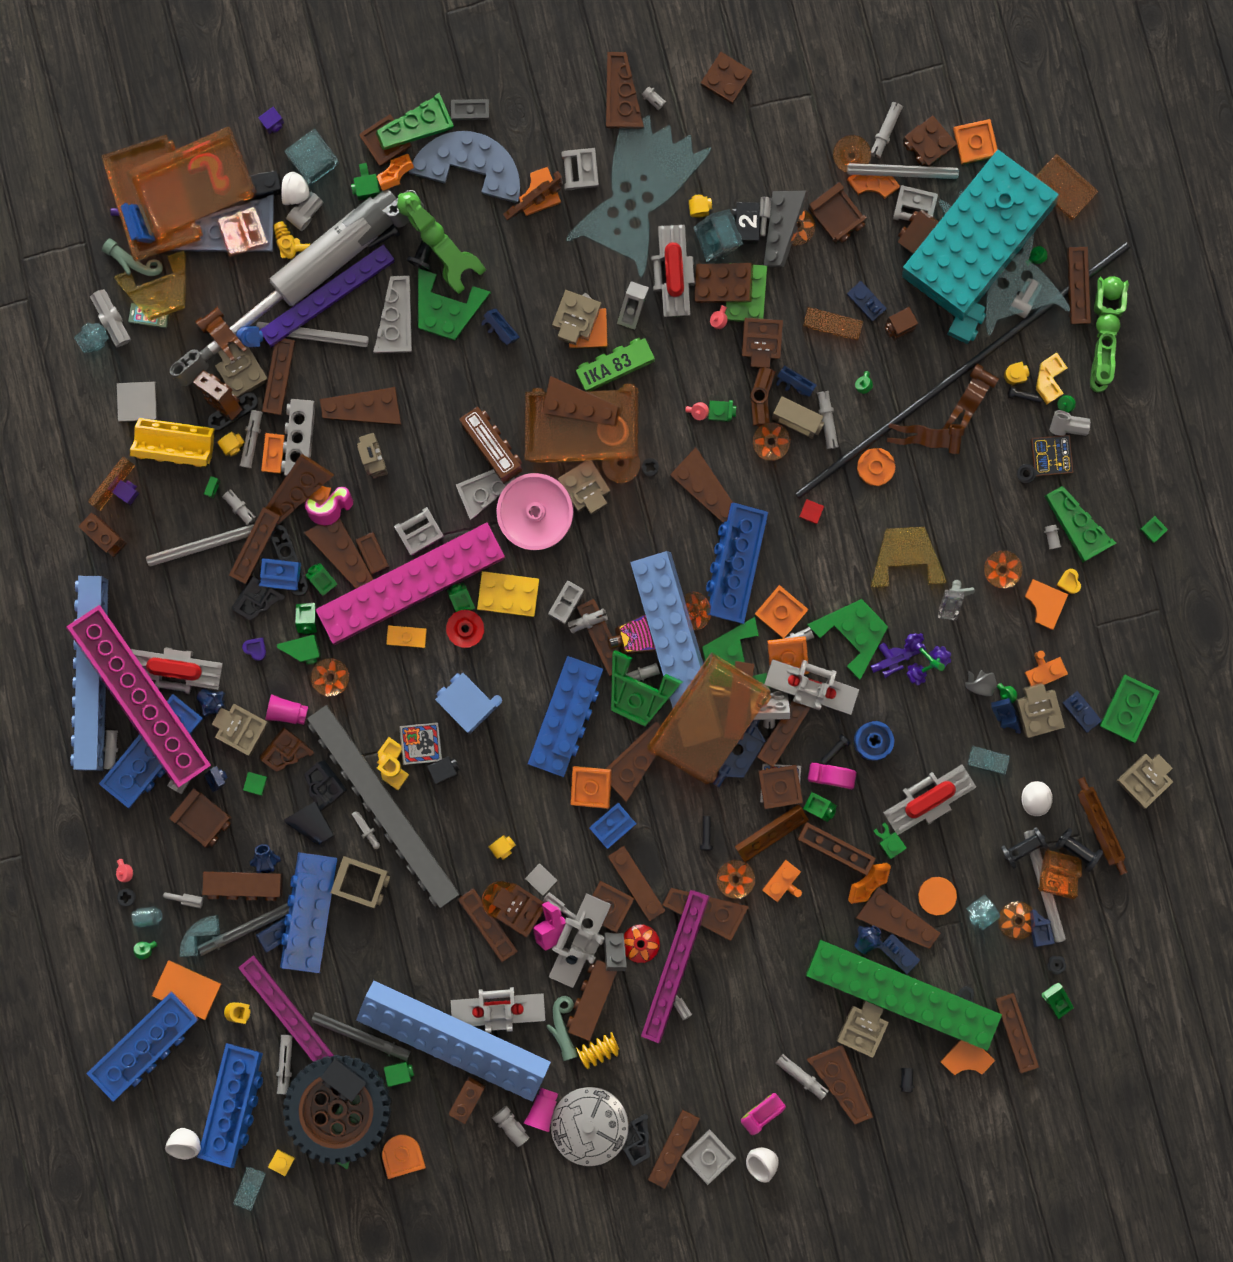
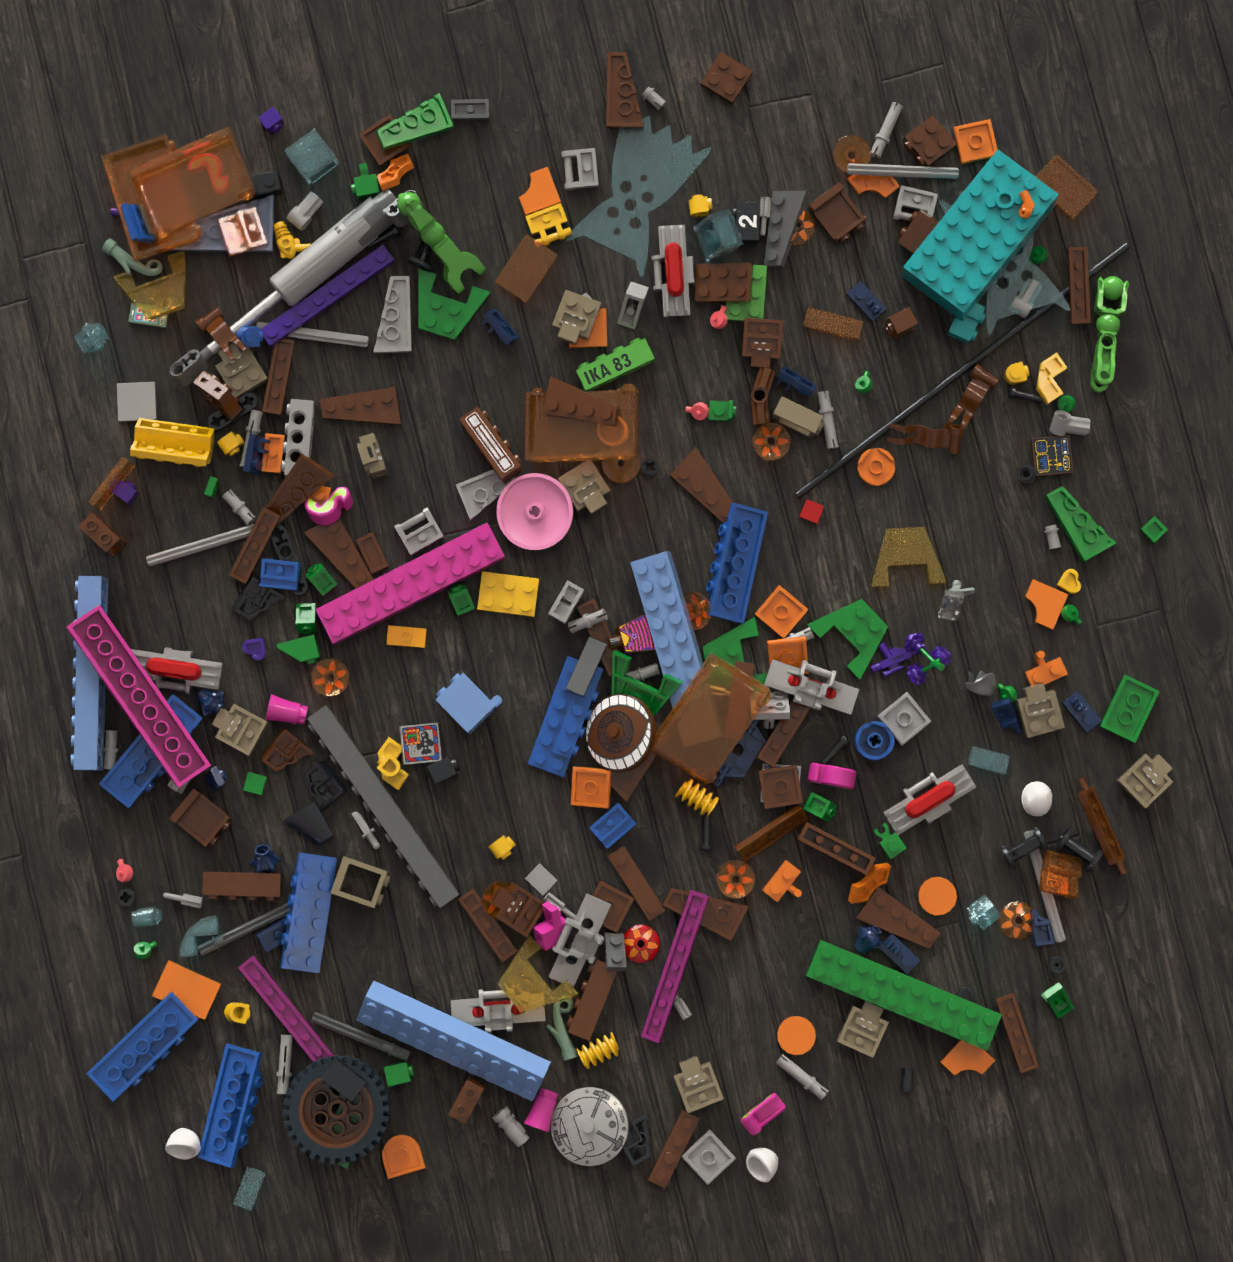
light grey piece [90,289,131,347] -> none
yellow plate [268,1149,295,1176] -> none
white hat [282,172,309,205] -> none
sand blue plate [409,131,520,203] -> none
red dish [446,610,484,648] -> none
reddish brown wing [503,171,563,221] -> none
reddish brown wing [807,1044,873,1124] -> none
clear orange dish [984,550,1022,588] -> none
none -> dark blue plate [243,434,271,475]
none -> clear orange tile [495,234,558,303]
none -> clear yellow wing [497,935,578,1014]
none -> yellow plate [525,203,572,247]
none -> dark grey tile [566,637,607,697]
none -> dish [585,694,656,771]
none -> dark tan piece [673,1056,724,1113]
none -> yellow piece [675,779,719,817]
none -> orange tile [777,1016,816,1055]
none -> light grey tile [877,692,931,746]
none -> orange arm [1018,190,1035,219]
none -> green piece [1061,604,1082,625]

